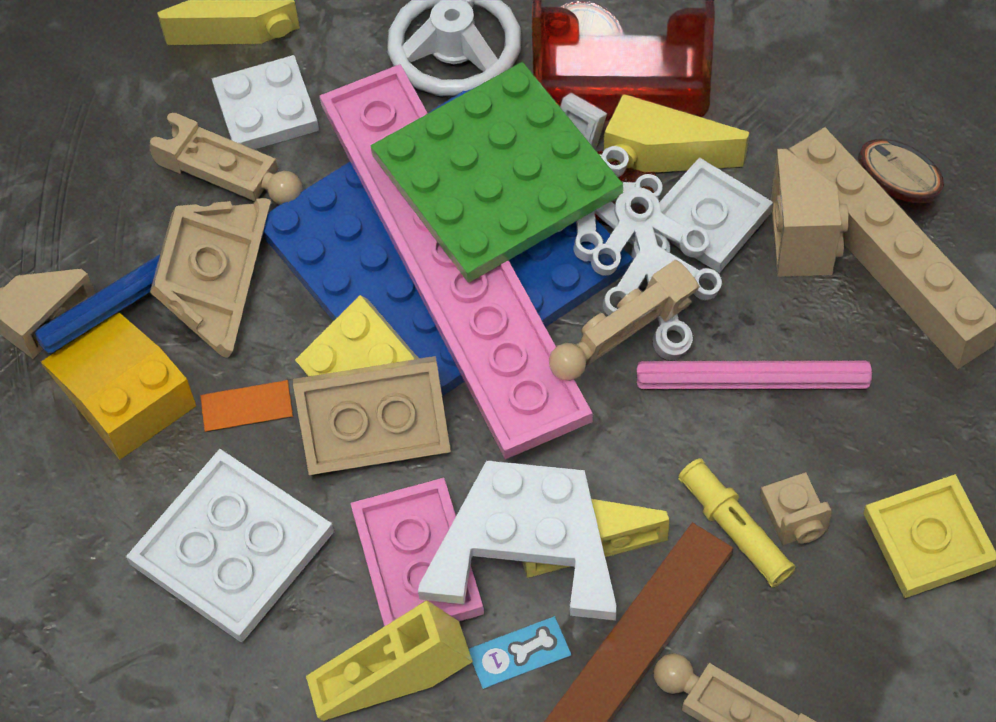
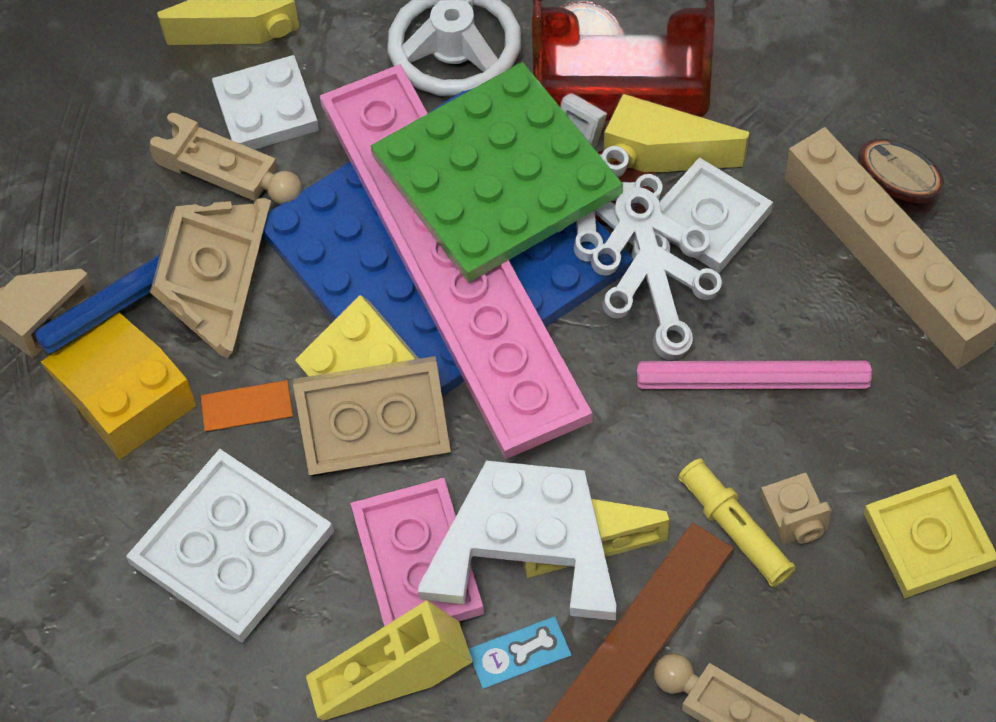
tan plate [549,260,700,381] -> none
tan slope [771,149,848,277] -> none

